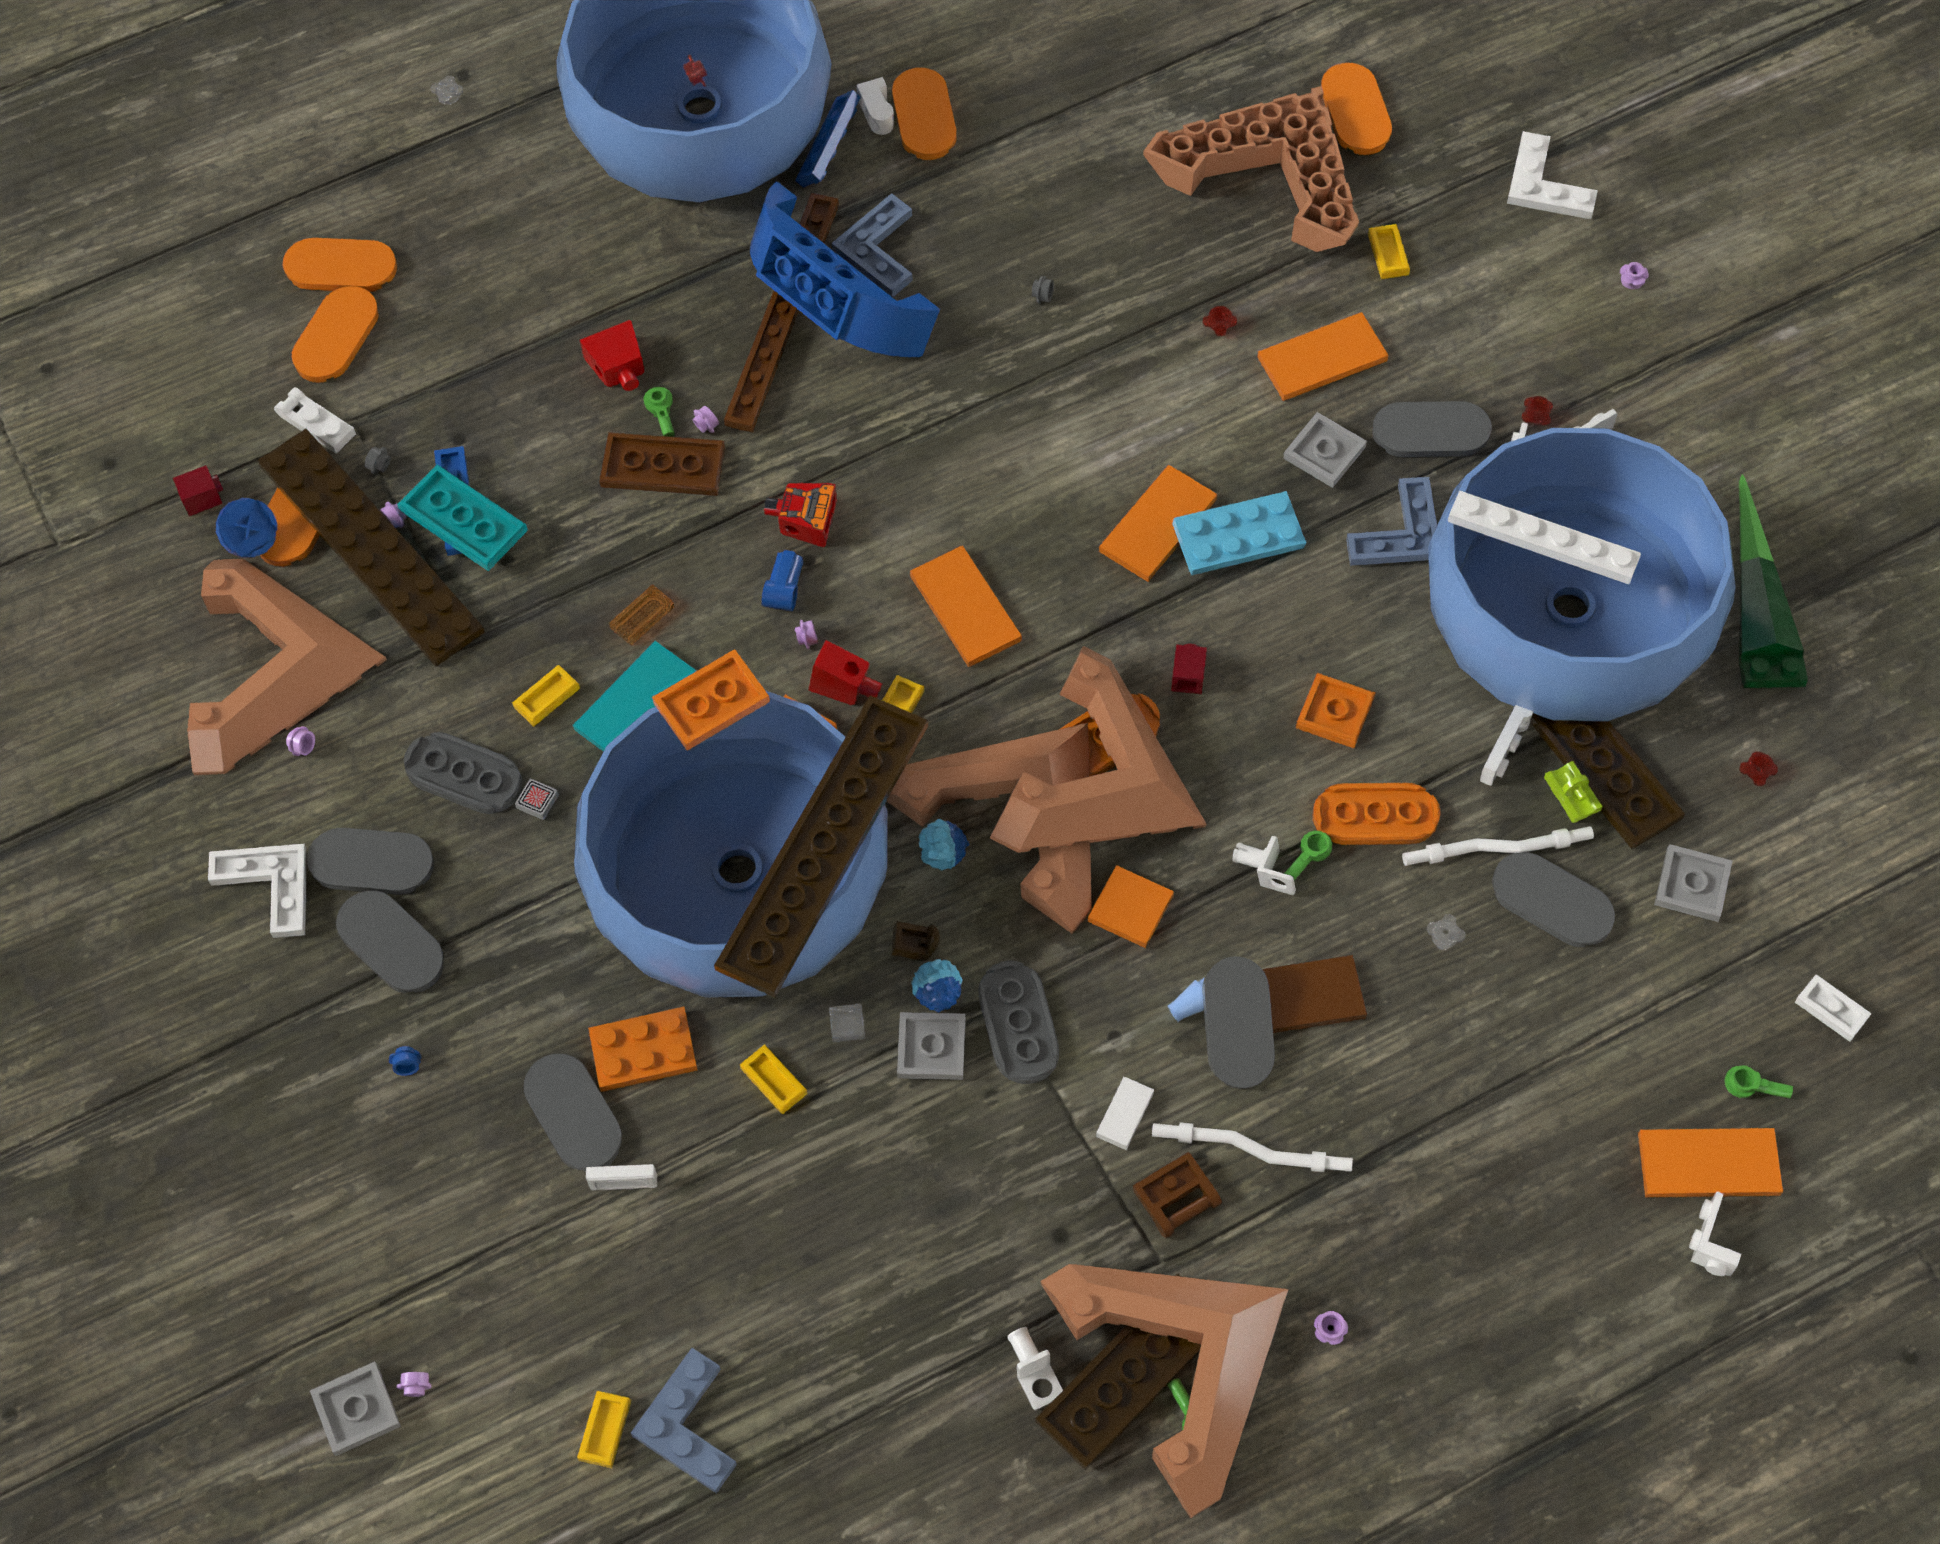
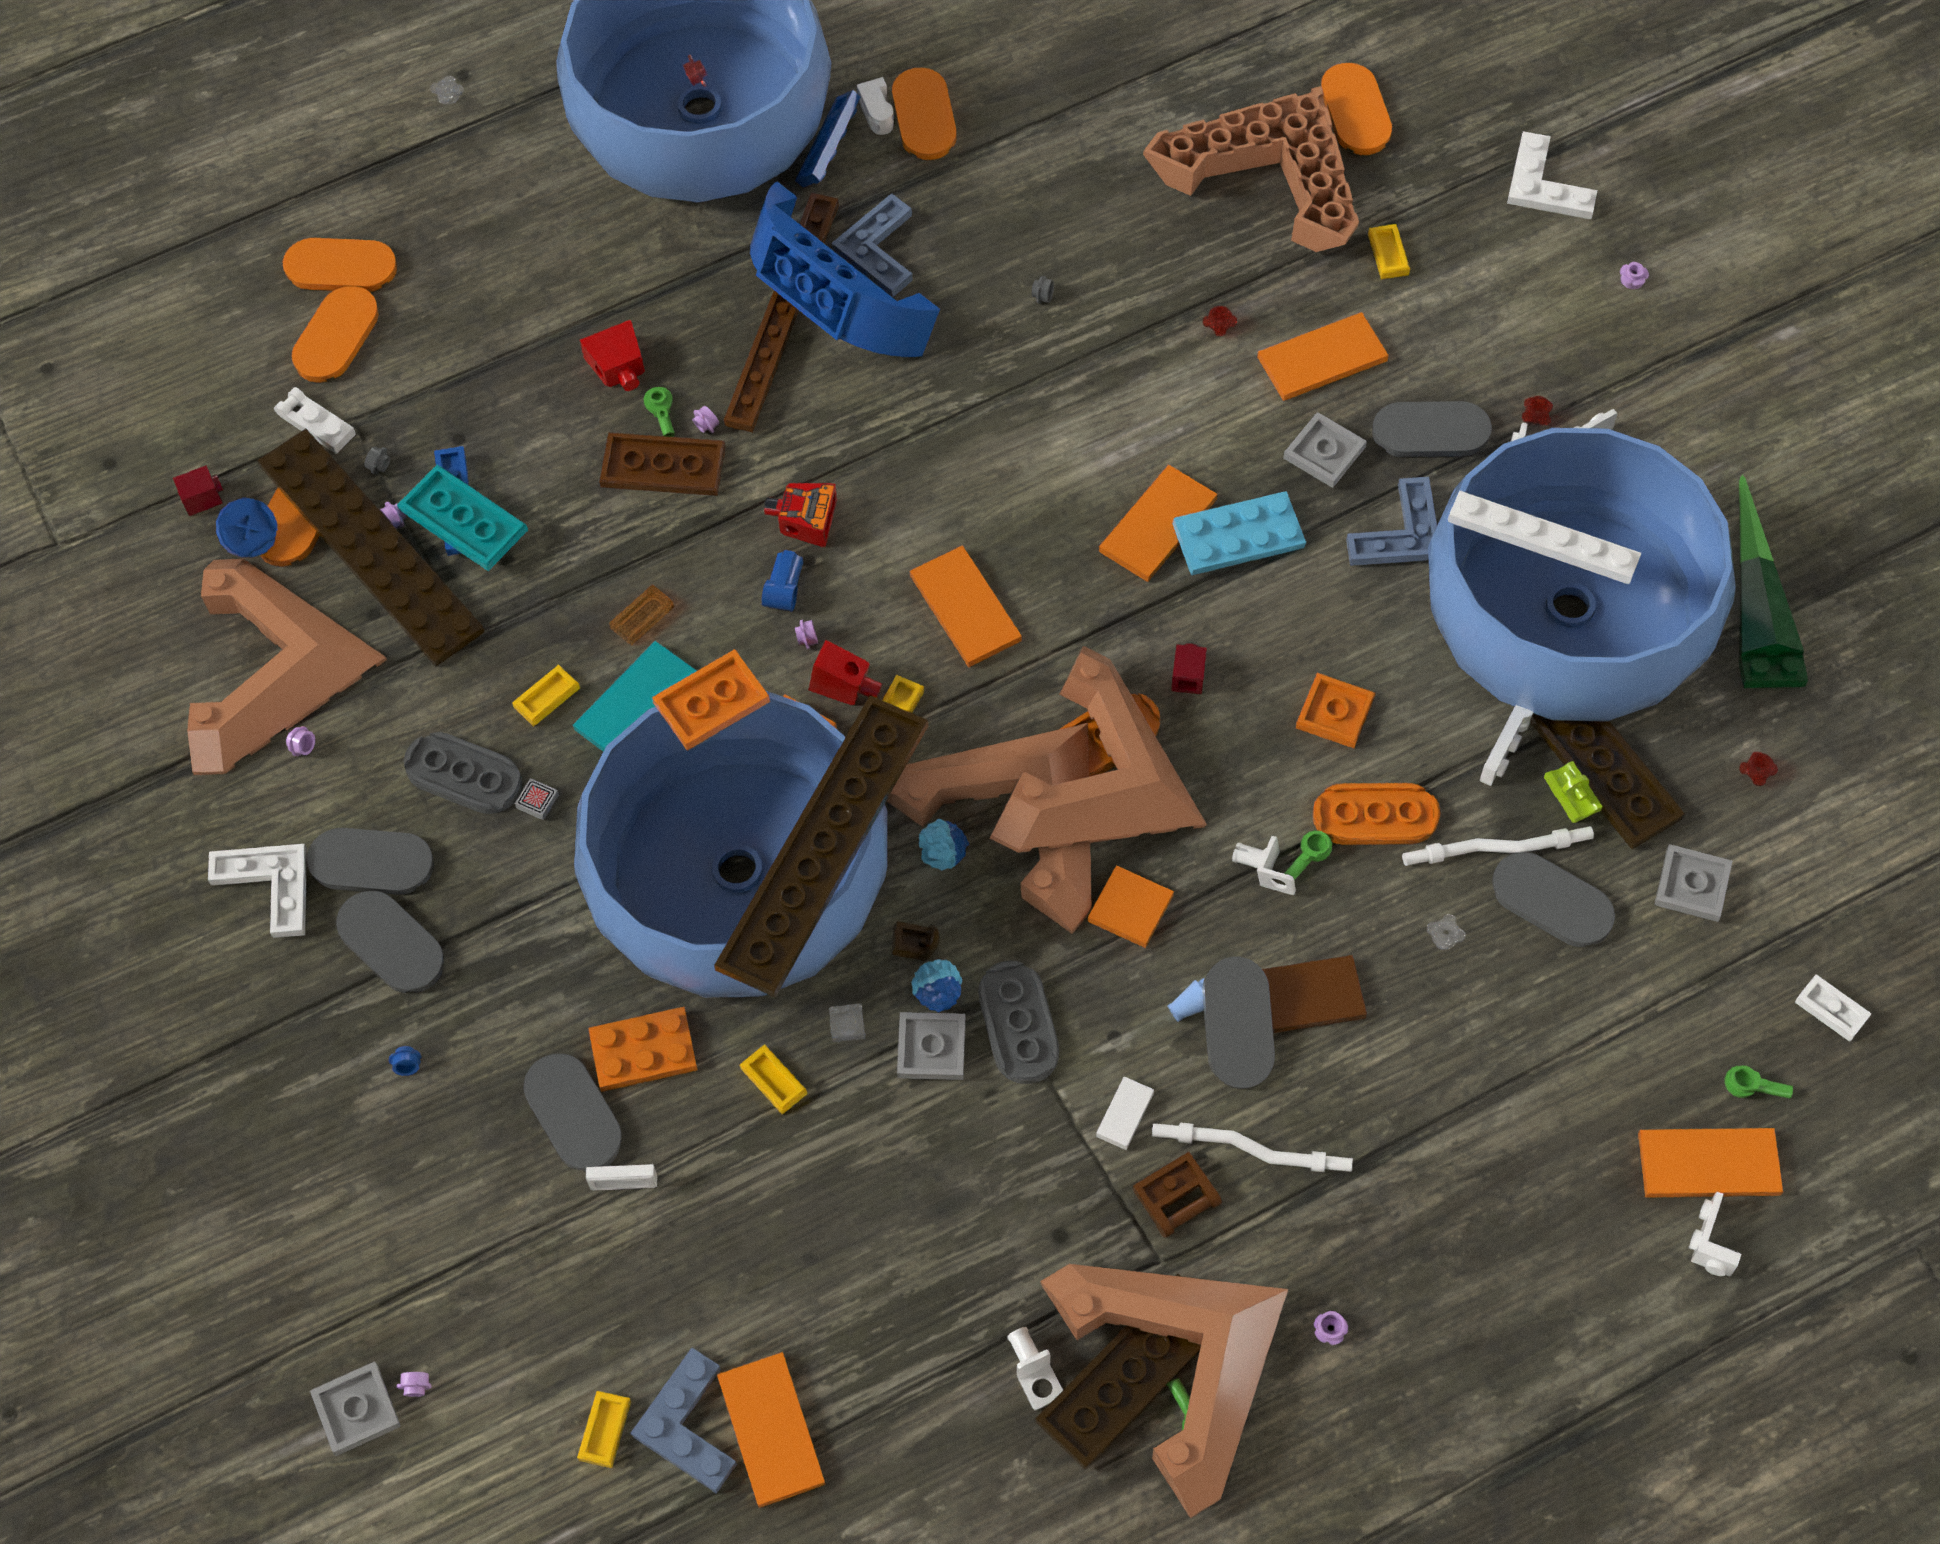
none -> orange tile [717,1352,826,1508]

